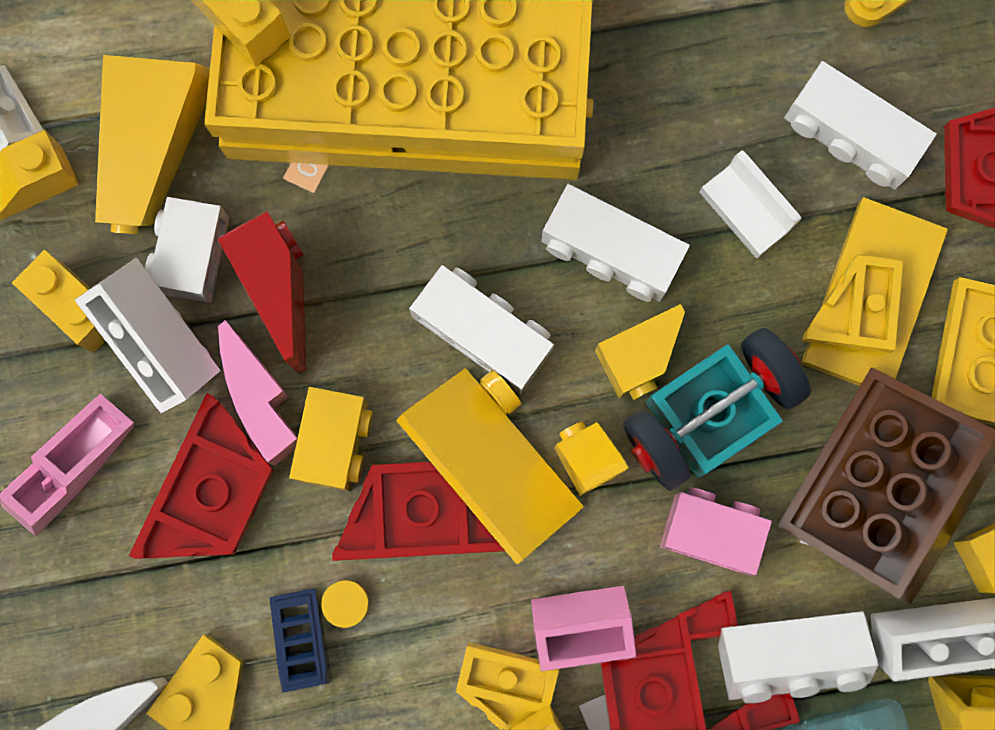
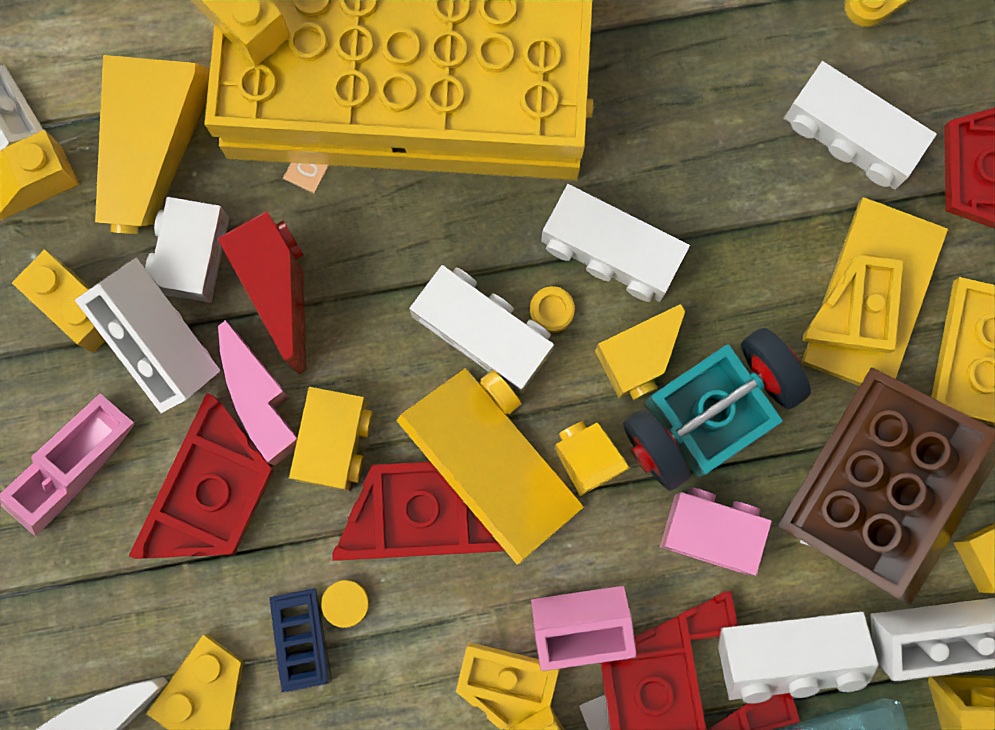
white panel [700,150,801,259] -> none
none -> yellow tile [530,286,575,333]

